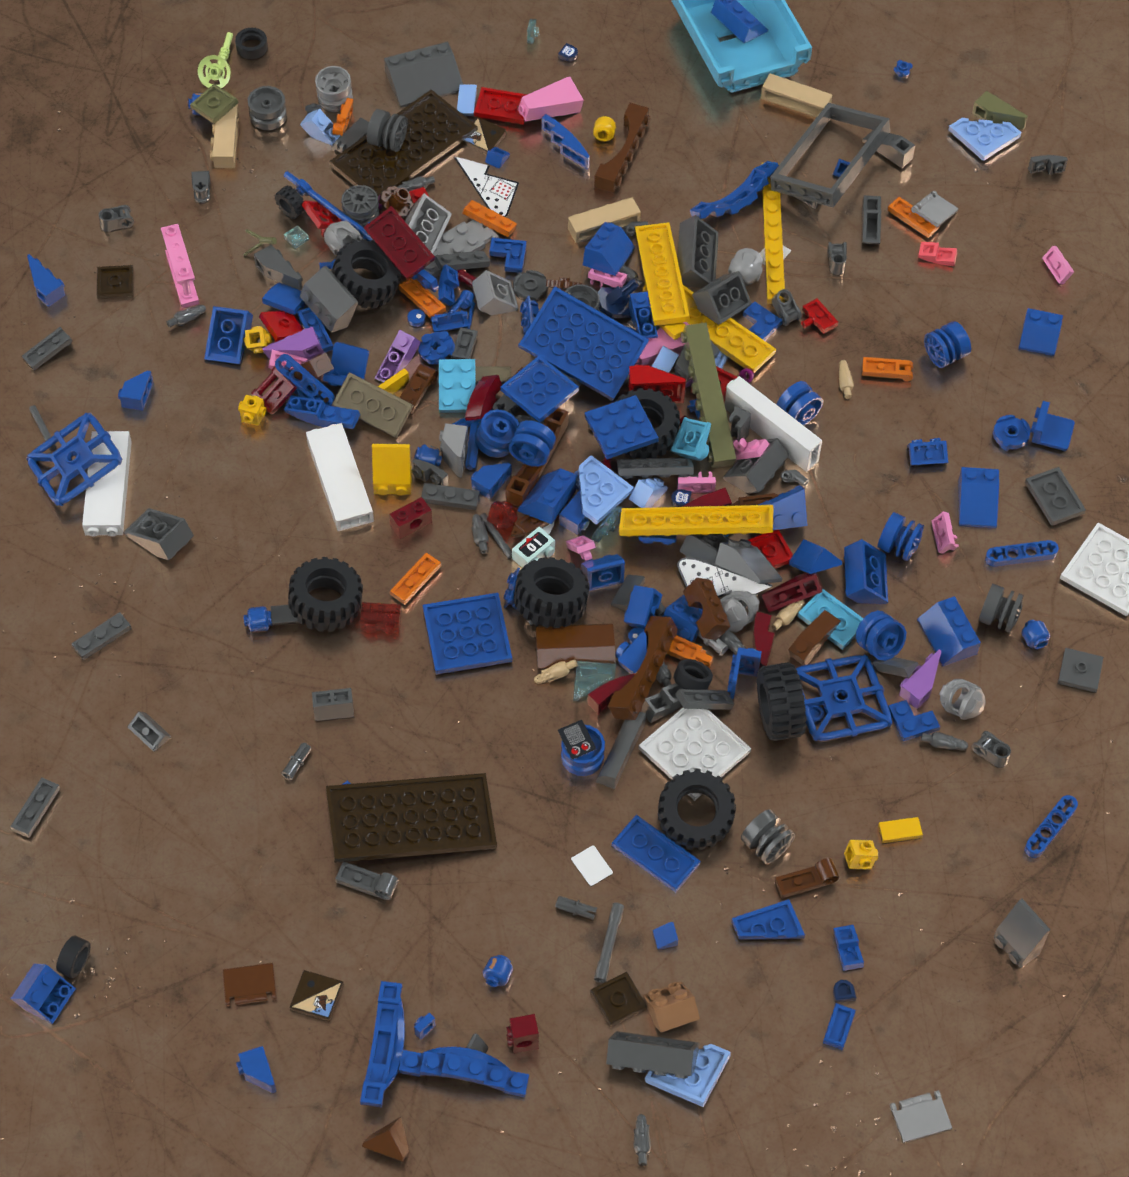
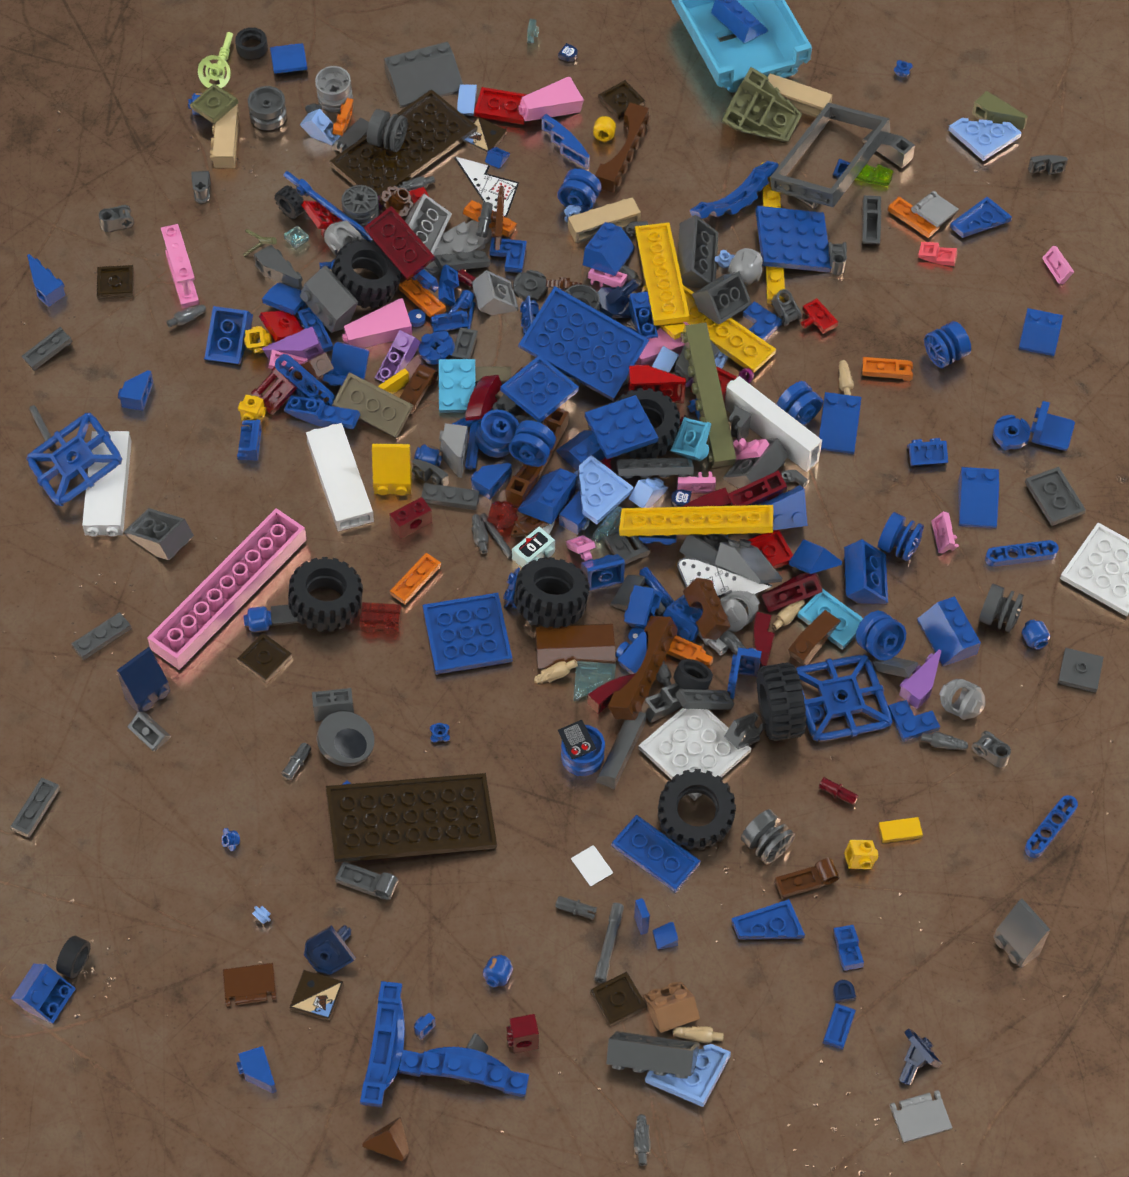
none -> dark blue slope [117,647,170,712]
none -> bright pink brick [147,508,307,670]
none -> blue plate [221,828,240,851]
none -> blue hinge [237,419,262,461]
none -> dark brown tile [237,633,292,683]
none -> light blue plate [252,906,271,924]
none -> blue slope [270,43,308,74]
none -> dark blue piece [304,925,356,975]
none -> dark grey piece [316,711,375,766]
none -> bright pink slope [342,298,412,348]
none -> blue plate [430,723,450,743]
none -> dark grey axle [476,202,493,237]
none -> reddish brown plate [491,185,504,251]
none -> blue slope [556,430,605,471]
none -> blue wheel [558,169,601,213]
none -> light blue plate [564,205,581,223]
none -> dark brown tile [598,80,645,119]
none -> dark grey plate [602,527,650,564]
none -> blue tile [634,898,650,935]
none -> blue axle [639,567,674,608]
none -> tan piece [673,1026,724,1044]
none -> light blue plate [714,250,735,268]
none -> olive wedge [721,67,802,142]
none -> dark grey hinge [724,712,765,749]
none -> dark red slope [728,470,787,506]
none -> blue plate [755,206,831,272]
none -> blue slope [819,392,861,454]
none -> dark red axle [819,777,859,804]
none -> clear neon green slope [855,164,894,185]
none -> dark blue piece [899,1028,942,1085]
none -> blue wing [950,197,1012,238]

